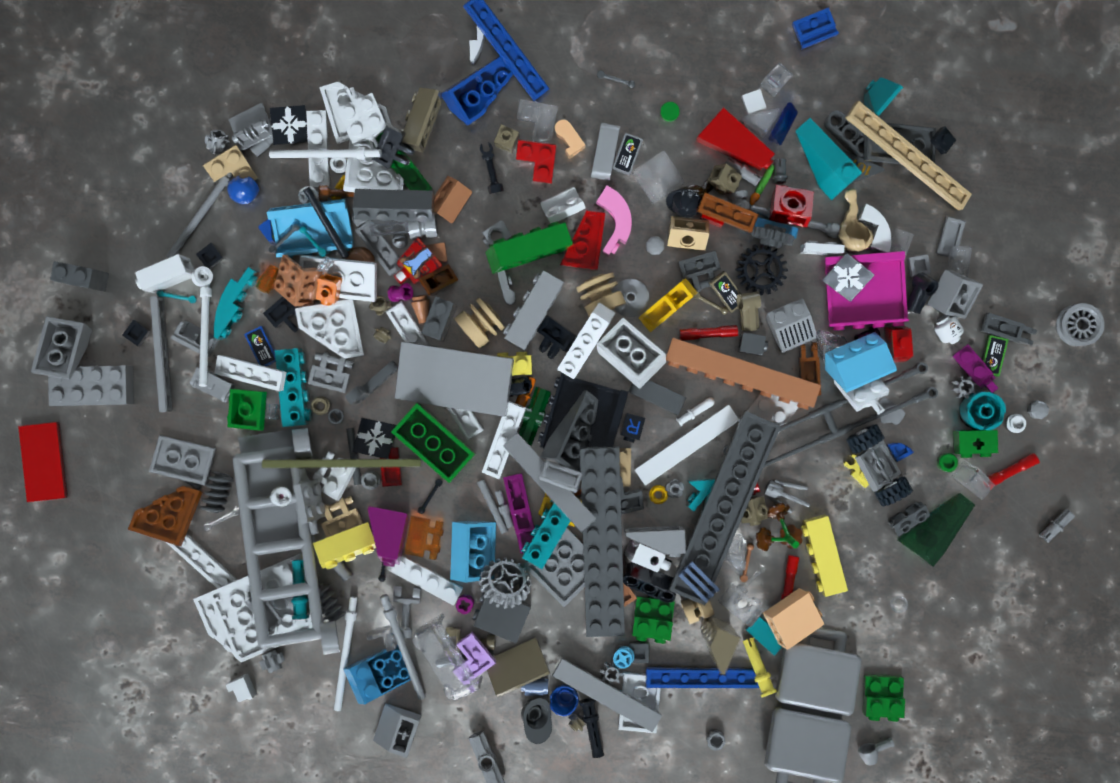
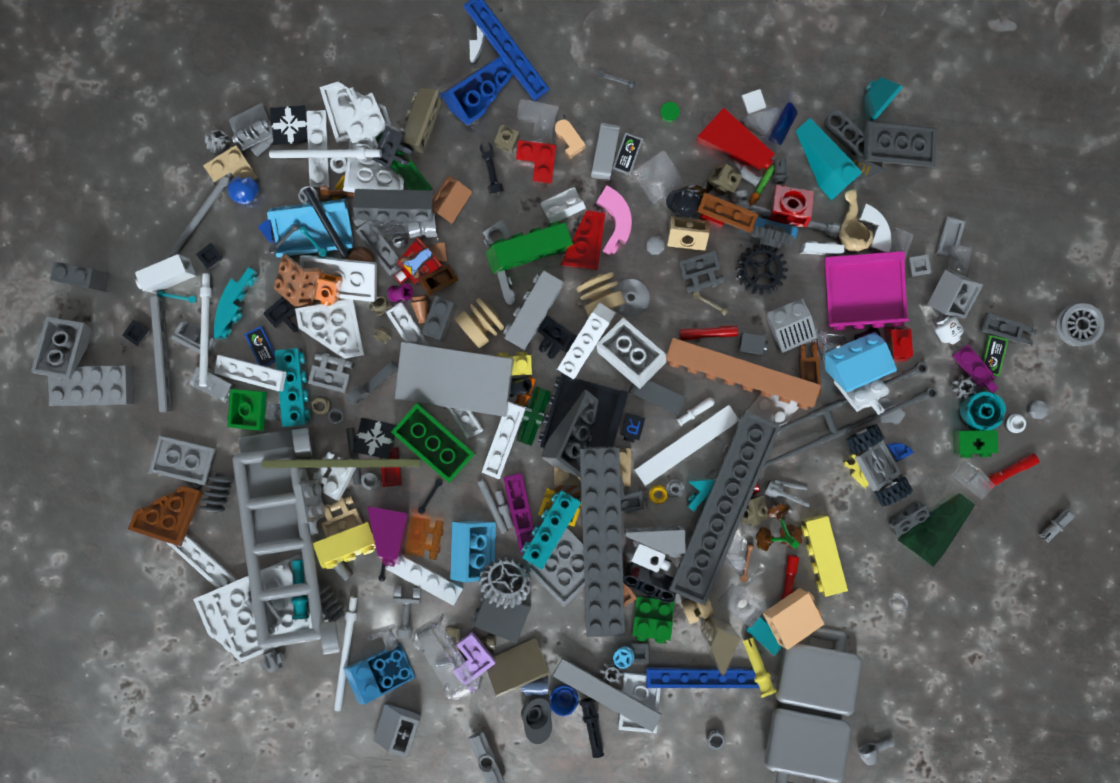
red tile [18,422,67,502] -> none
white tile [191,266,213,287] -> none
clear hinge [204,508,240,531] -> none
white panel [226,673,257,702] -> none
clear orange cone [255,265,279,294] -> none
white tile [270,487,292,507] -> none
clear bush [317,256,335,276] -> none
light grey bar [380,594,426,700] -> none
magenta bush [456,594,474,614] -> none
light grey tile [503,433,596,533] -> none
light grey tile [539,460,583,493] -> none
dark tan plate [568,714,585,732] -> none
yellow slope [638,278,698,332] -> none
sand blue tile [678,561,720,603] -> none
tile [709,271,741,313] -> none
dark tan piece [736,291,761,331] -> none
clear slope [760,62,794,97] -> none
blue plate [792,7,839,49] -> none
sticker [822,253,875,302] -> none
tan plate [845,101,972,210] -> none
green plate [862,675,905,722] -> none
black piece [907,272,939,314] -> none
black plate [930,126,956,155] -> none
green tile [937,453,958,472] -> none

